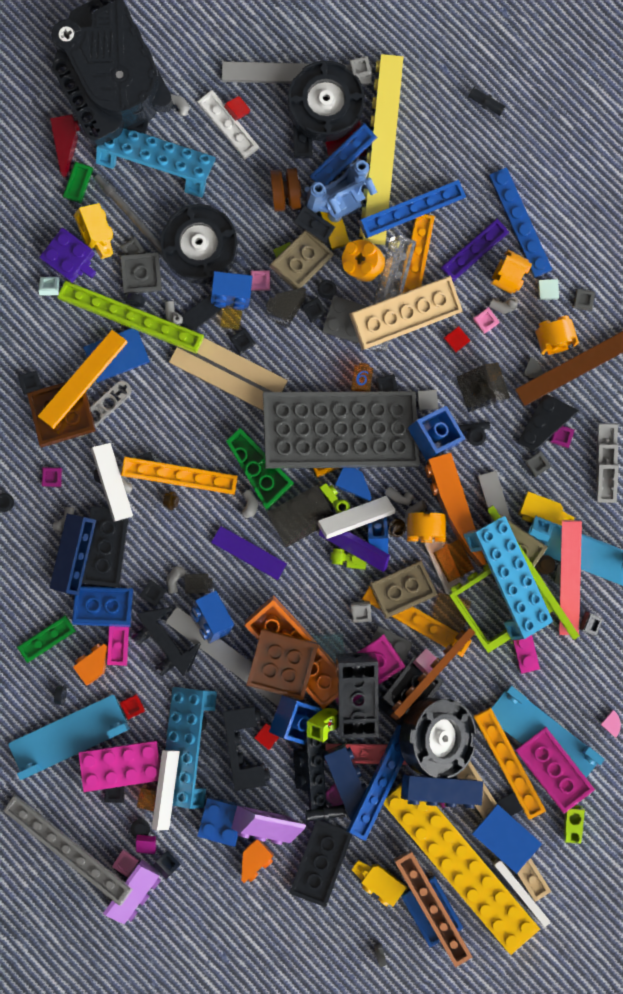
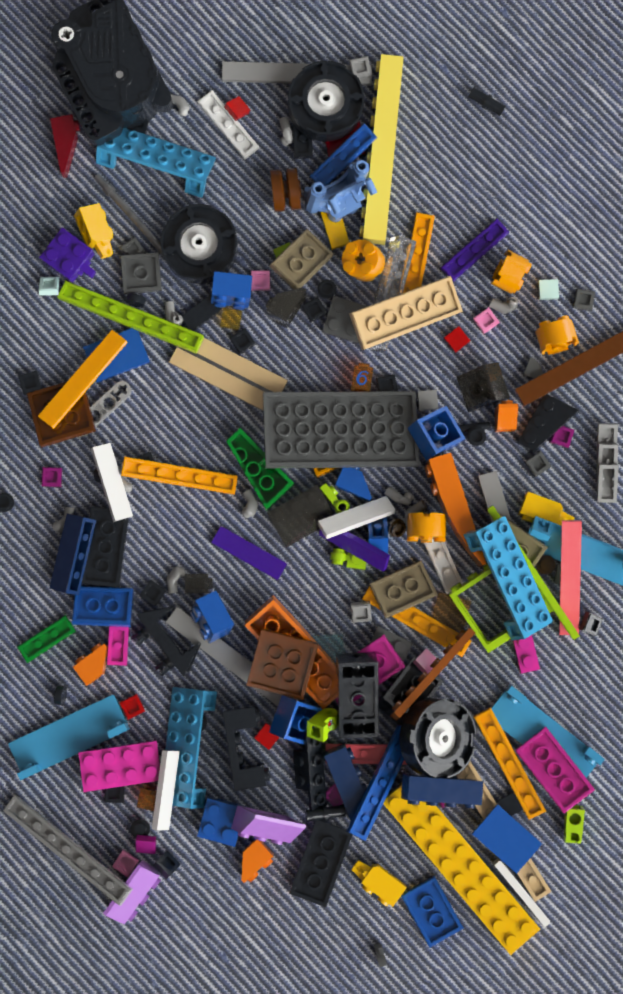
green tile [63,162,94,204] -> none
dark brown plate [163,491,179,511] -> none
black plate [293,206,335,243] -> none
blue plate [358,180,466,239] -> none
nougat brick [394,849,472,968] -> none
clear orange piece [433,539,474,583] -> none
blue plate [489,167,552,278] -> none
bright pink tile [600,710,621,738] -> none
none -> light grey arm [279,117,293,146]
none -> orange slope [494,400,518,432]

